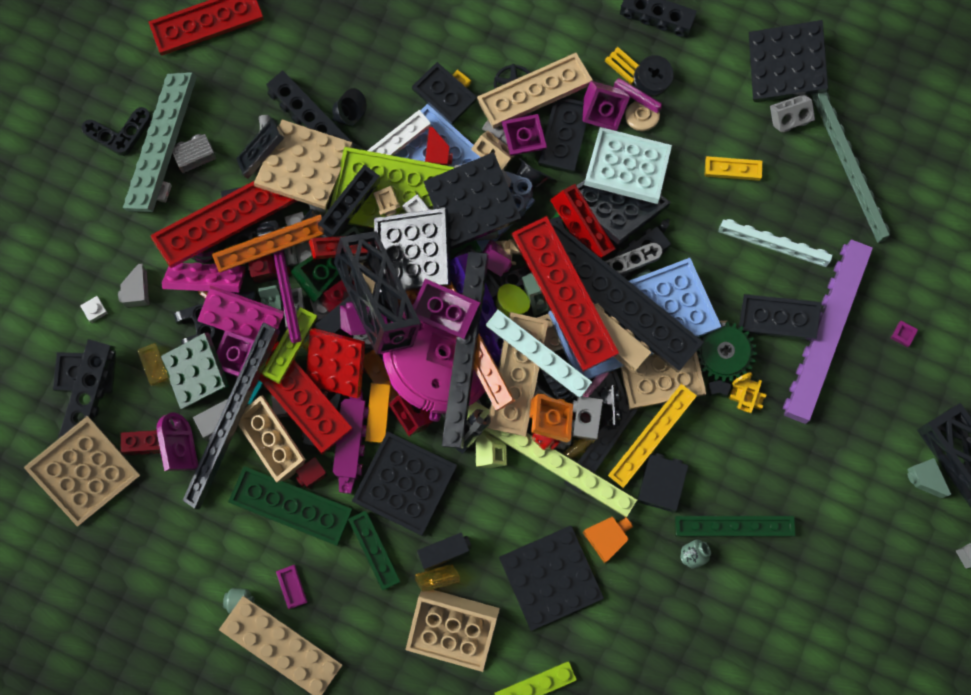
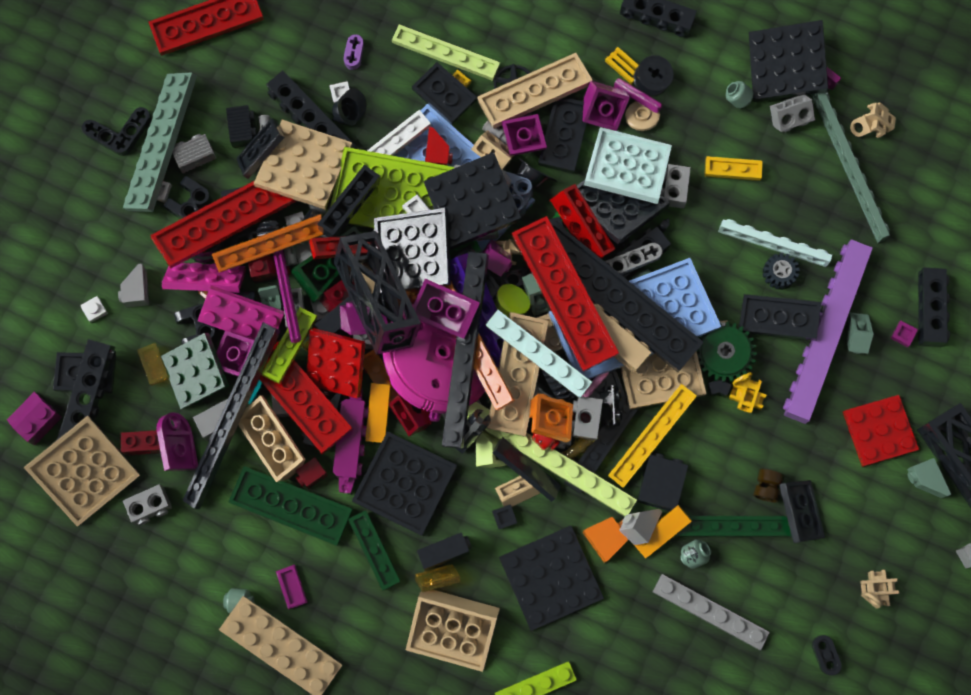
tan bracket [373,186,400,216] -> none
none -> magenta slope [7,392,62,446]
none -> light grey brick [123,484,172,525]
none -> black piece [163,176,212,219]
none -> black brick [226,105,257,148]
none -> white plate [330,81,349,103]
none -> medium lavender beam [344,35,364,70]
none -> yellowish green plate [392,25,500,81]
none -> black tile [492,437,561,502]
none -> black plate [492,504,517,529]
none -> tan slope [495,476,540,507]
none -> light grey slope [619,509,662,545]
none -> light orange tile [633,505,692,558]
none -> light grey plate [653,574,769,650]
none -> light grey brick [661,164,691,209]
none -> sand green head [726,81,753,109]
none -> dark brown wheel [753,469,785,503]
none -> black wheel [762,253,800,289]
none -> black plate [779,480,825,543]
none -> black plate [812,635,841,675]
none -> magenta plate [827,67,841,90]
none -> red plate [843,395,919,467]
none -> sand green slope [847,312,874,354]
none -> tan piece [850,102,896,138]
none -> tan piece [860,570,899,609]
none -> black brick [918,267,950,347]

